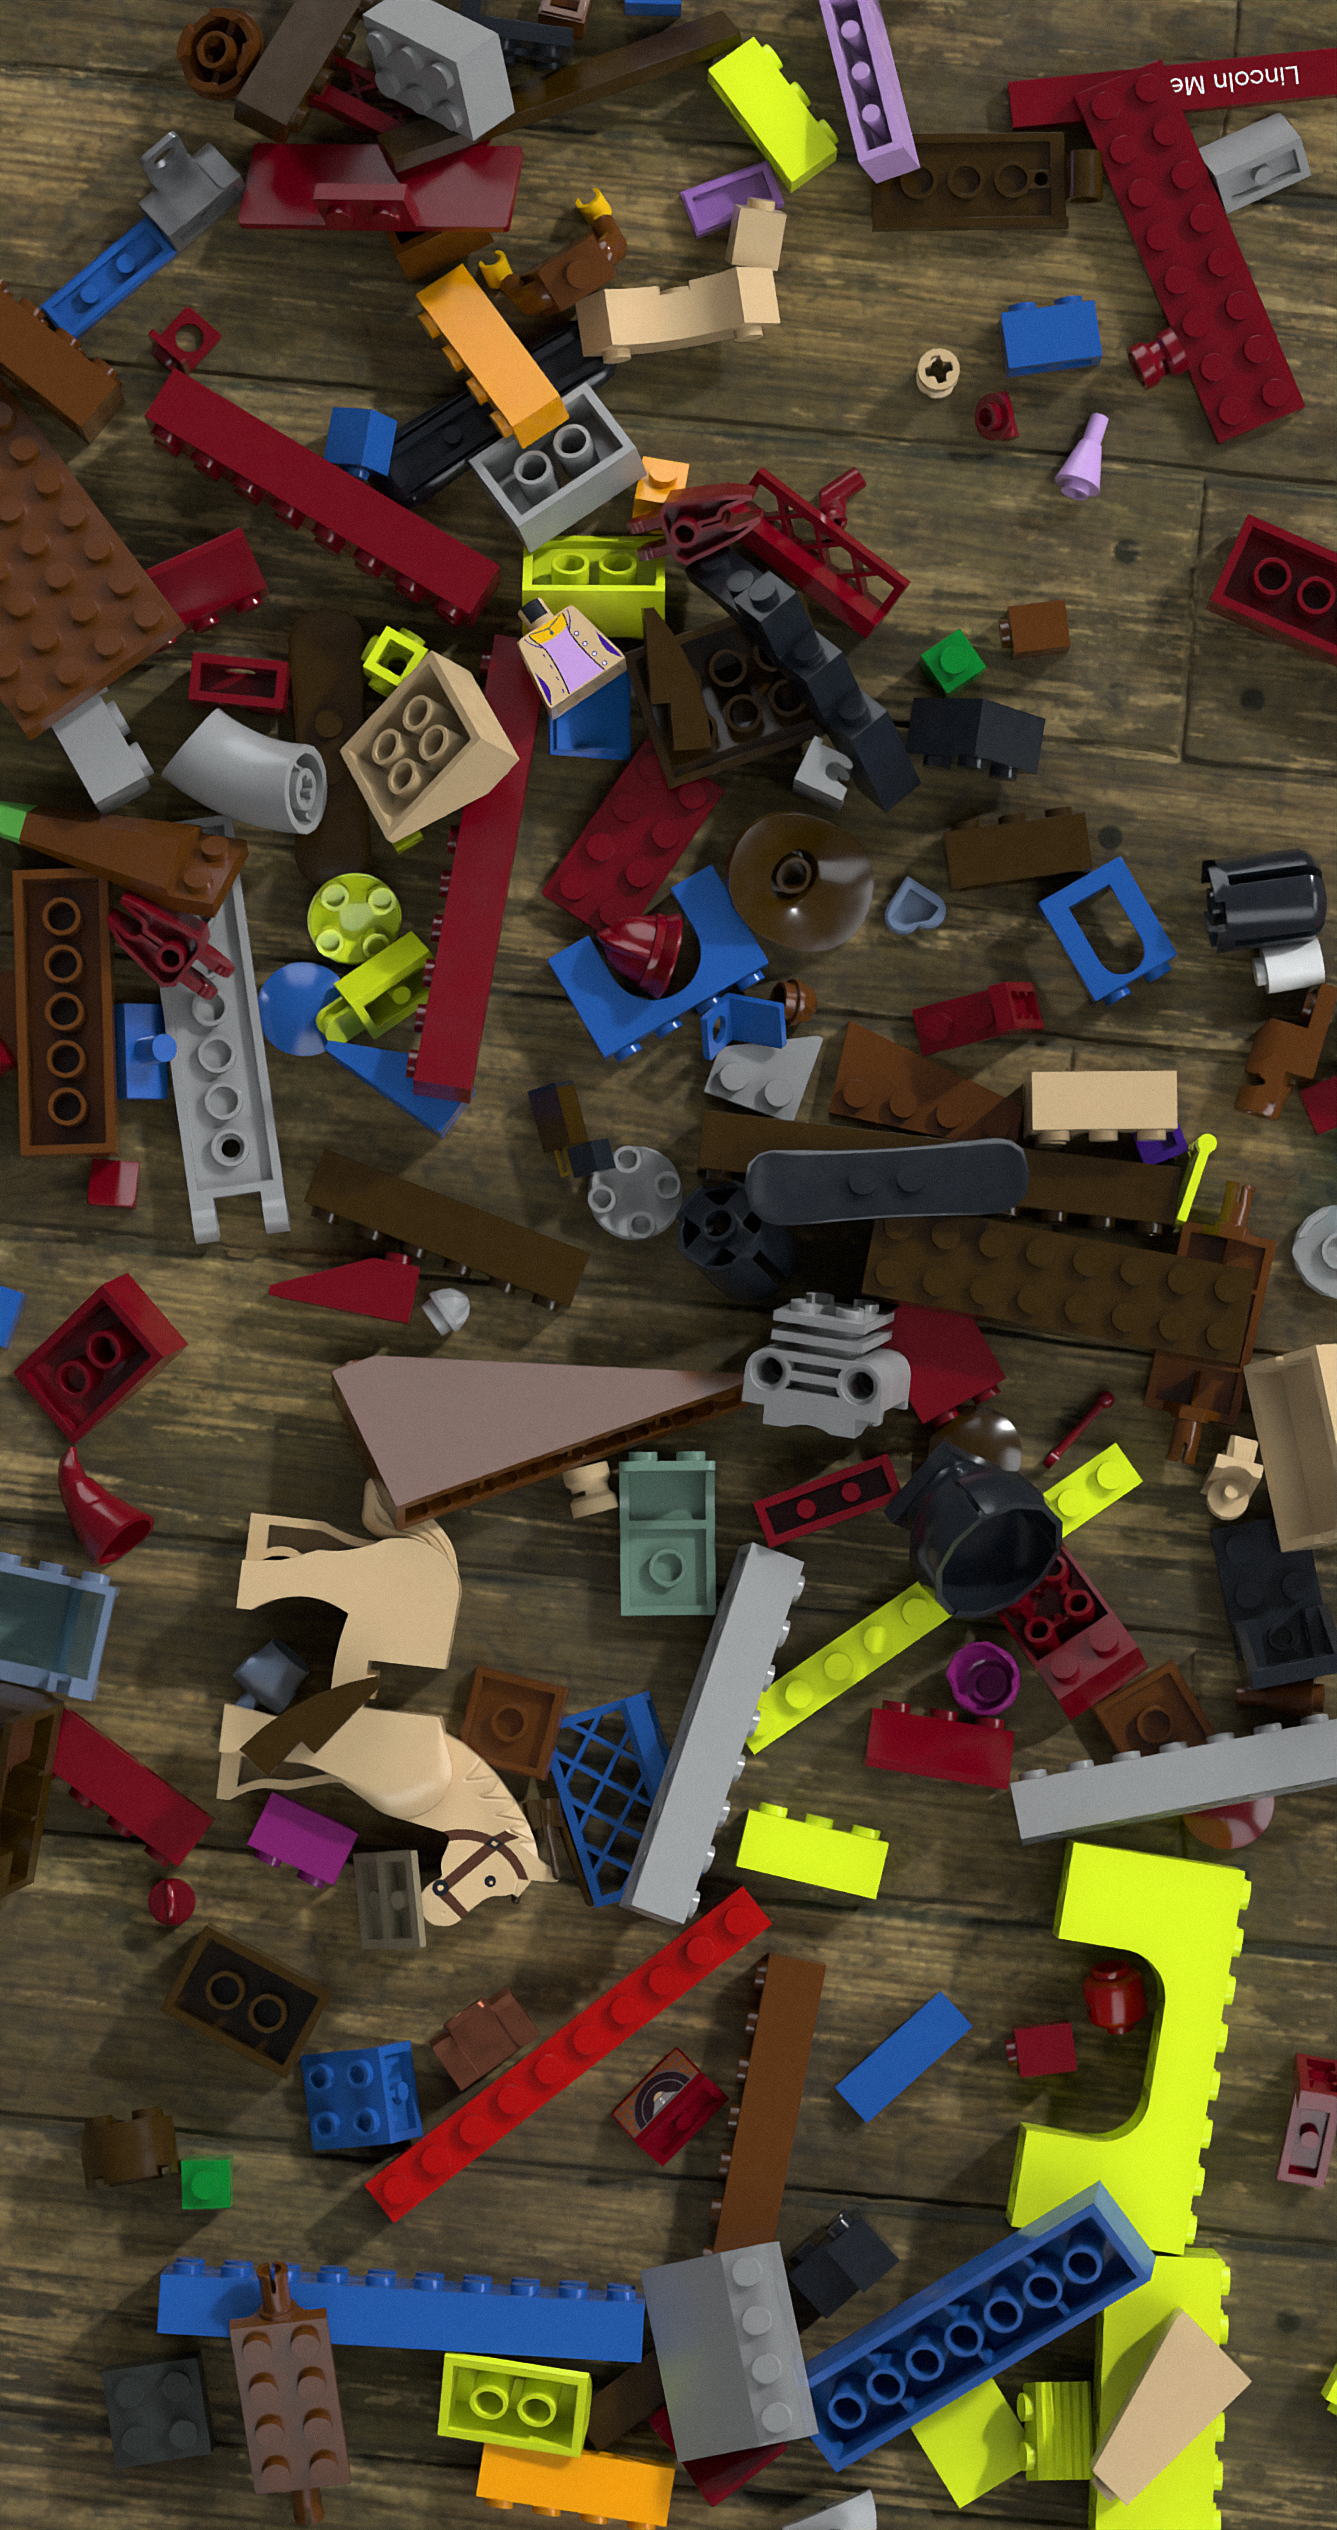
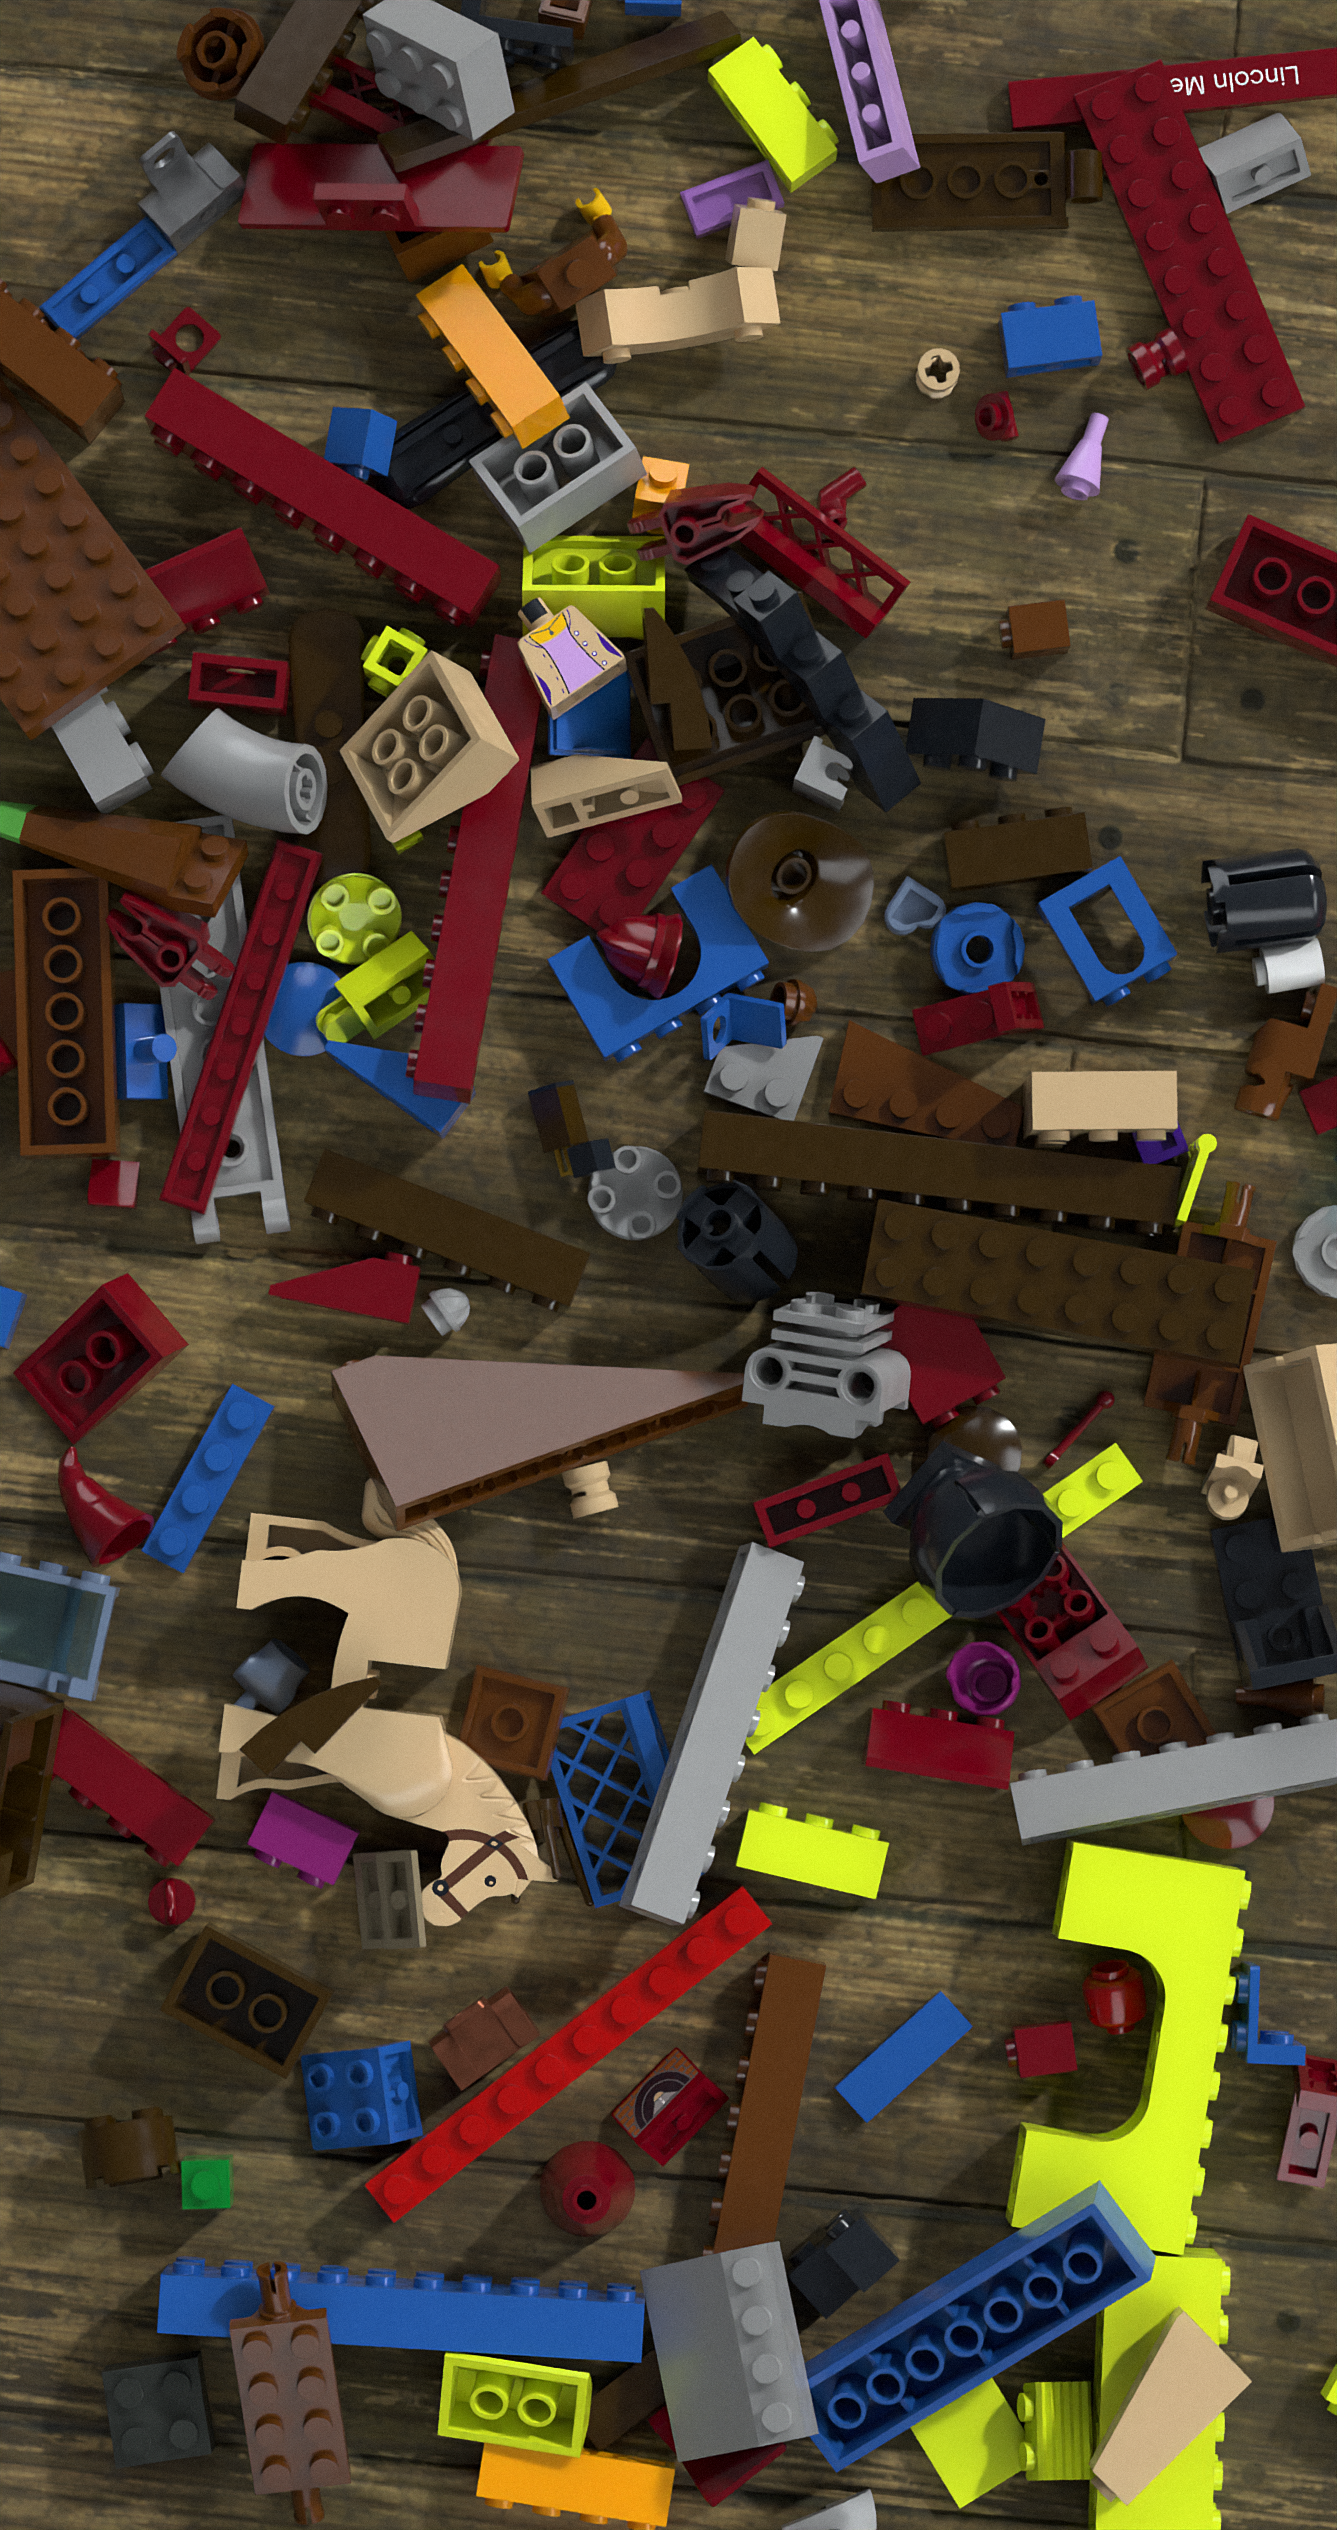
sand green bracket [619,1451,716,1616] -> none
black piece [744,1138,1030,1226] -> none
green brick [918,628,986,698] -> none
none -> blue plate [141,1384,275,1574]
none -> dark red tile [159,839,323,1215]
none -> tan slope [531,754,682,838]
none -> dark red cone [540,2141,635,2237]
none -> blue tile [930,902,1025,995]
none -> blue bracket [1230,1961,1306,2066]

